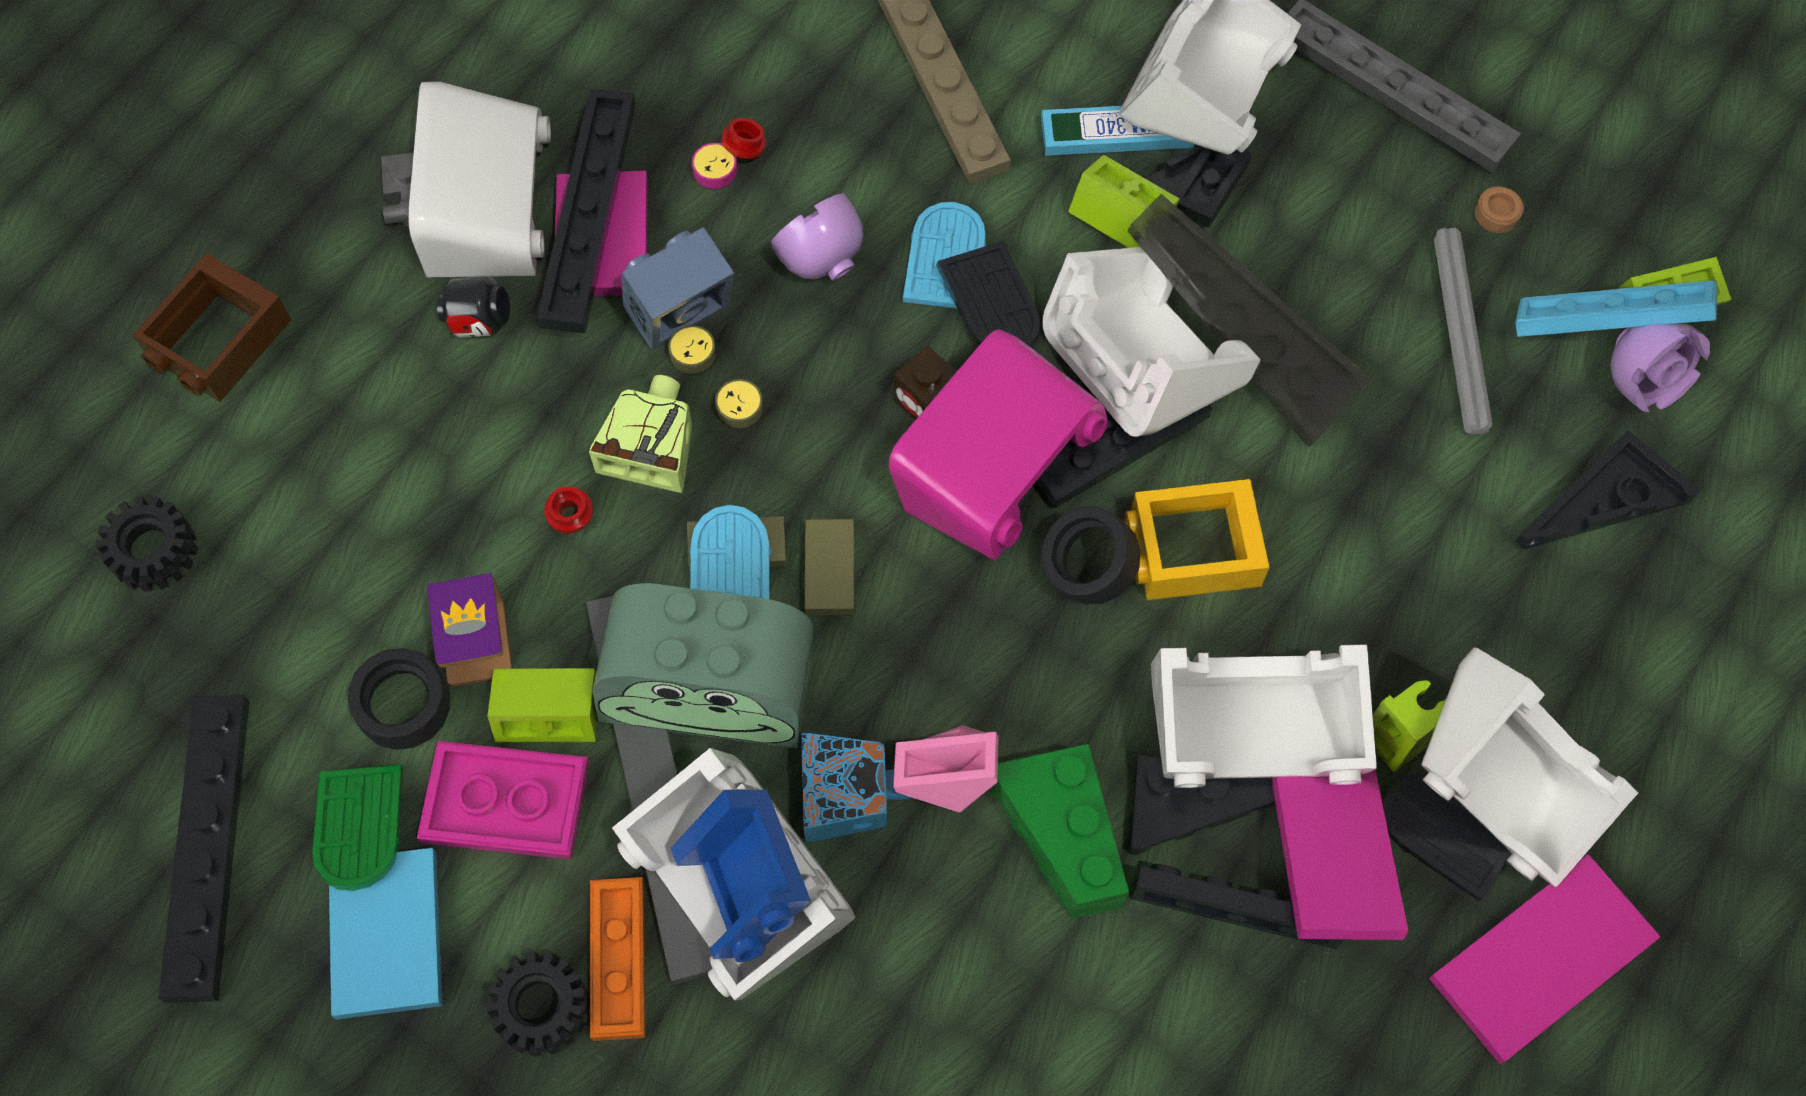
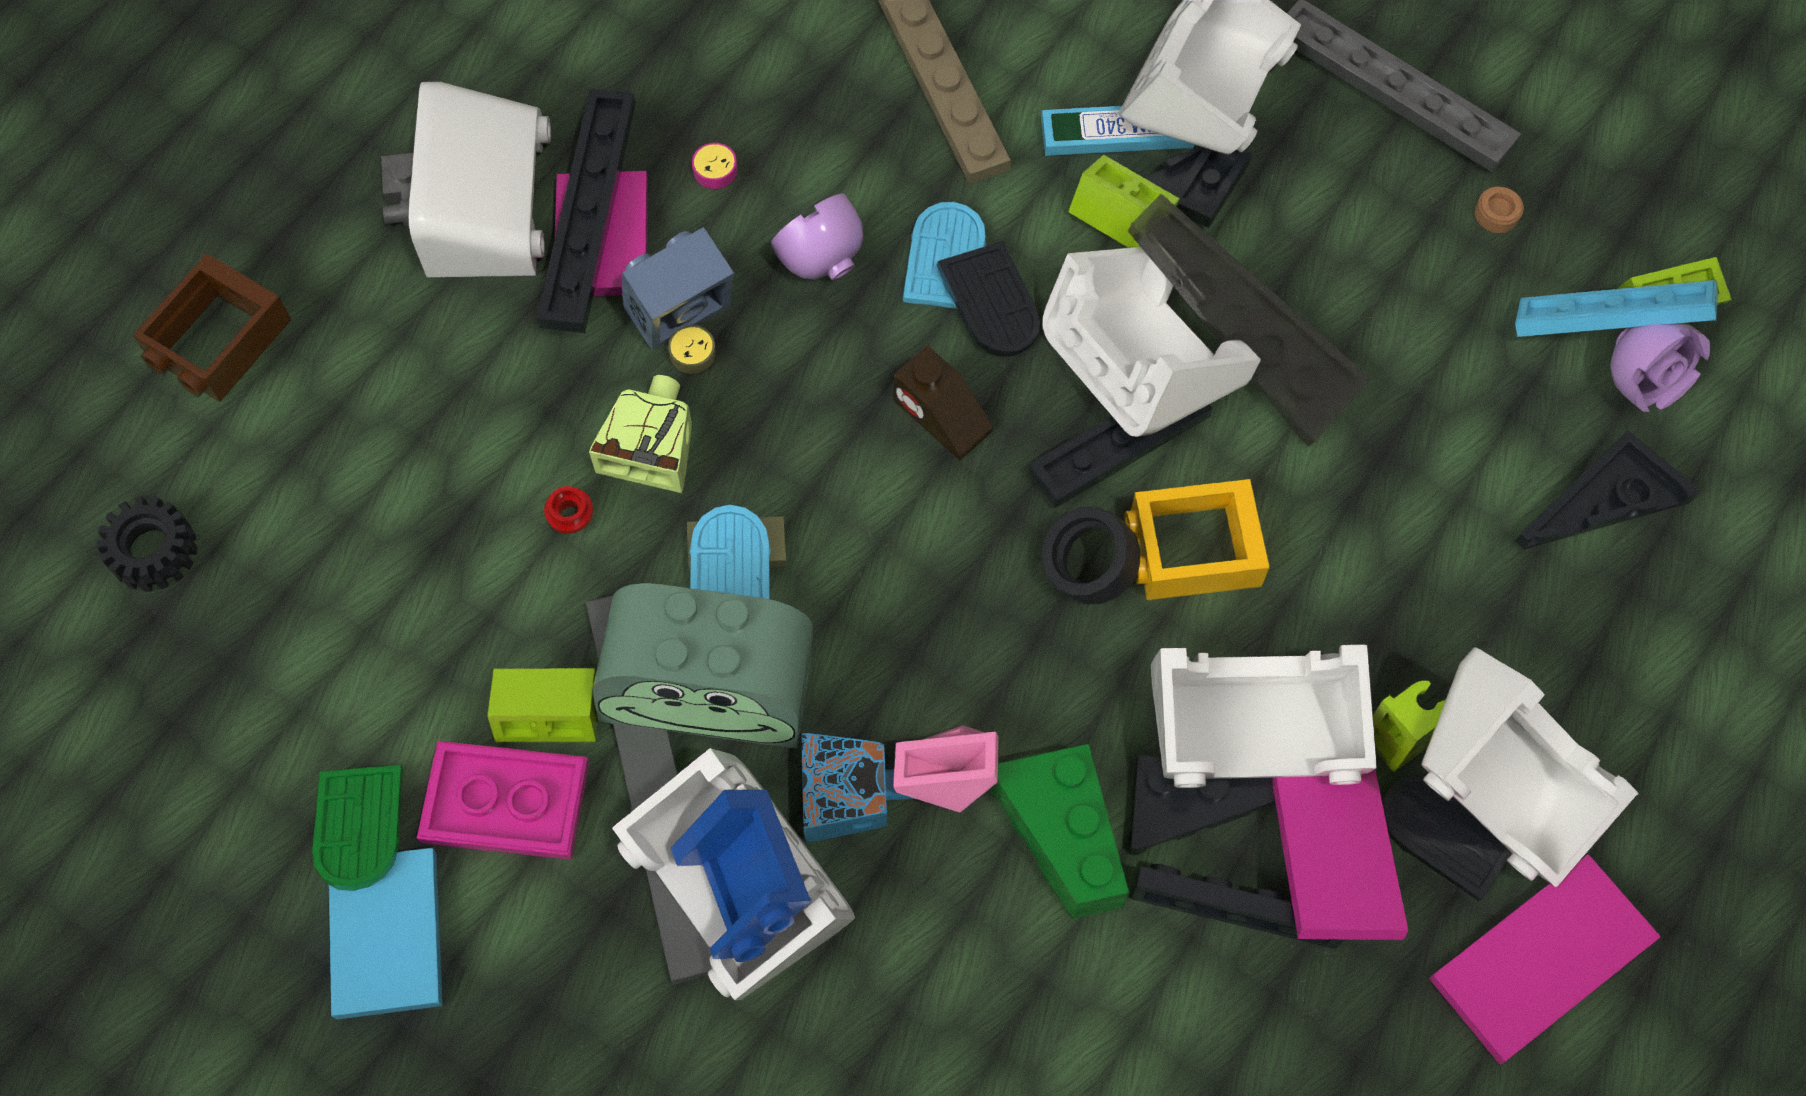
black plate [158,695,250,1003] -> none
black tyre [348,648,450,750] -> none
piece [427,573,512,687] -> none
black head [437,276,510,338] -> none
black tyre [486,952,589,1056] -> none
orange tile [590,877,646,1041] -> none
light yellow tile [715,379,763,428] -> none
red plate [721,118,766,159] -> none
olive tile [805,519,854,616] -> none
dark pink windscreen [889,329,1108,561] -> none
light grey axle [1434,227,1493,435] -> none

